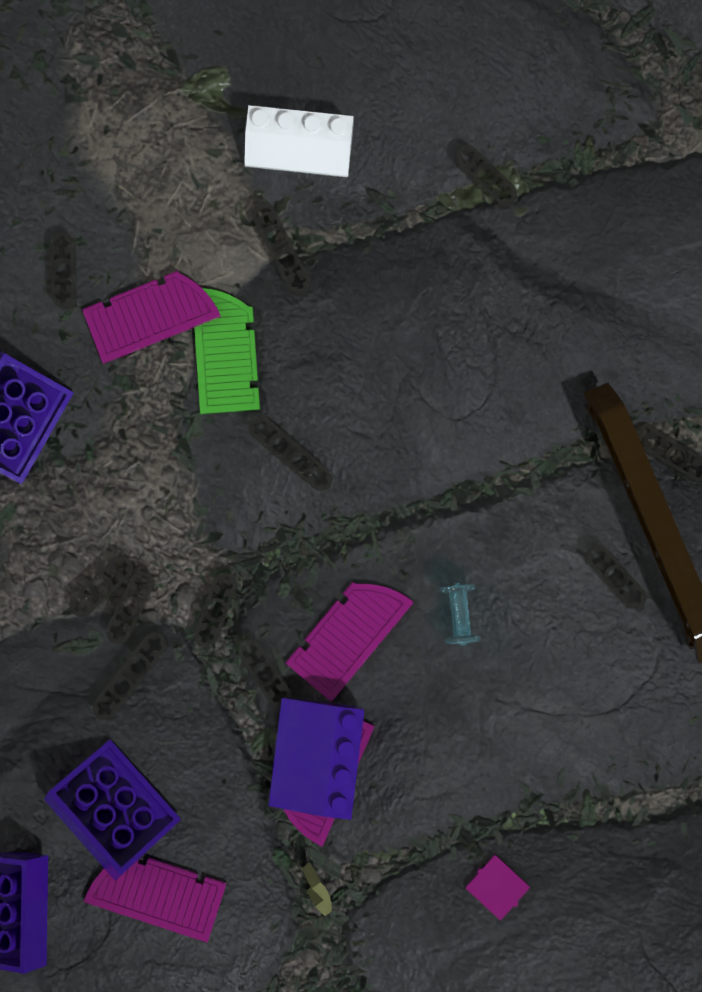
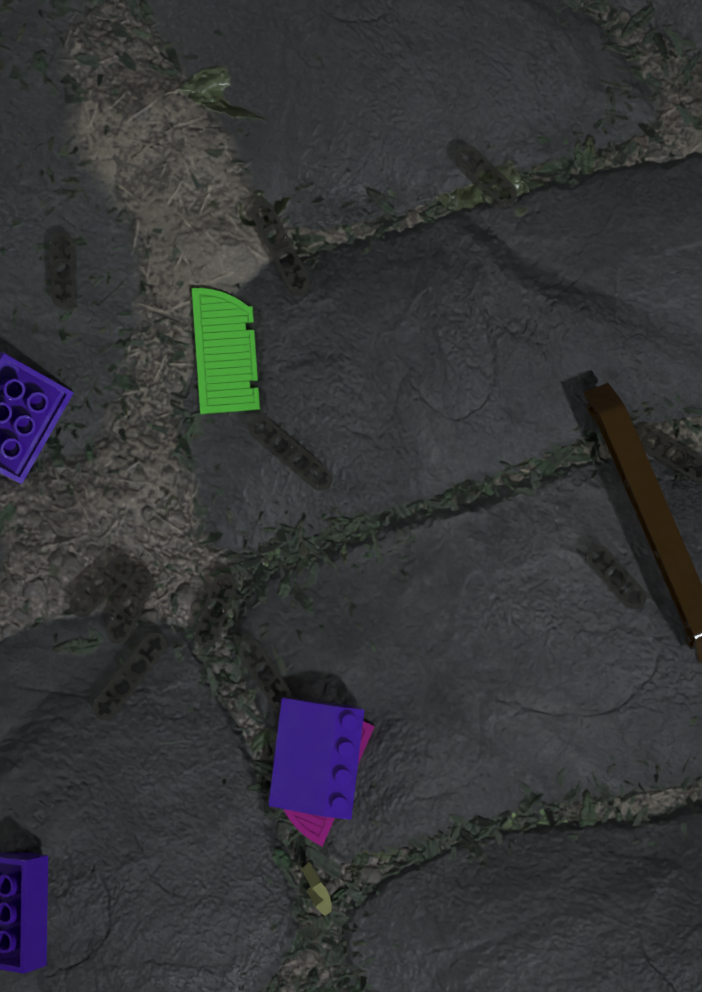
dark purple slope [44,740,181,881] -> none
magenta piece [82,270,221,364] -> none
magenta piece [84,857,227,943] -> none
white slope [245,105,353,177] -> none
magenta piece [285,582,414,702] -> none
clear light blue hose [440,583,481,646] -> none
magenta piece [465,854,530,921] -> none

